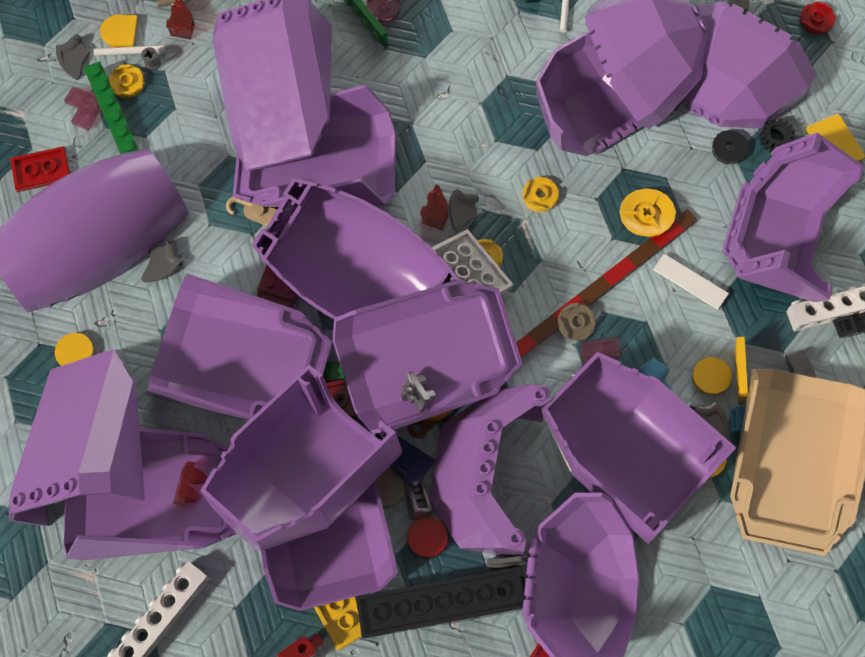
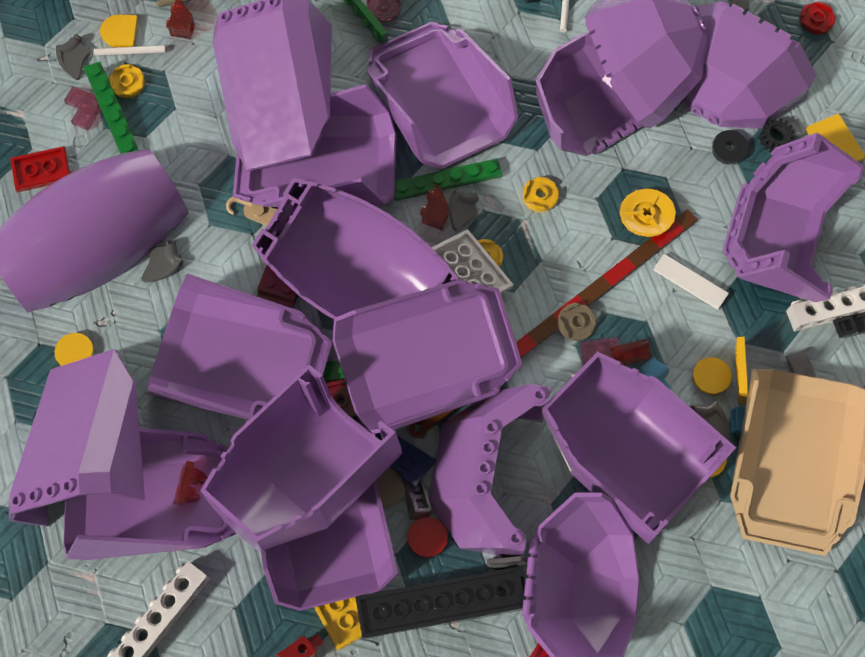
dark grey bush [141,47,161,71] -> none
flat silver hips [400,371,436,412] -> none
none -> medium lavender windscreen [367,22,518,169]
none -> green plate [394,158,502,201]
none -> clear red tile [610,339,653,365]

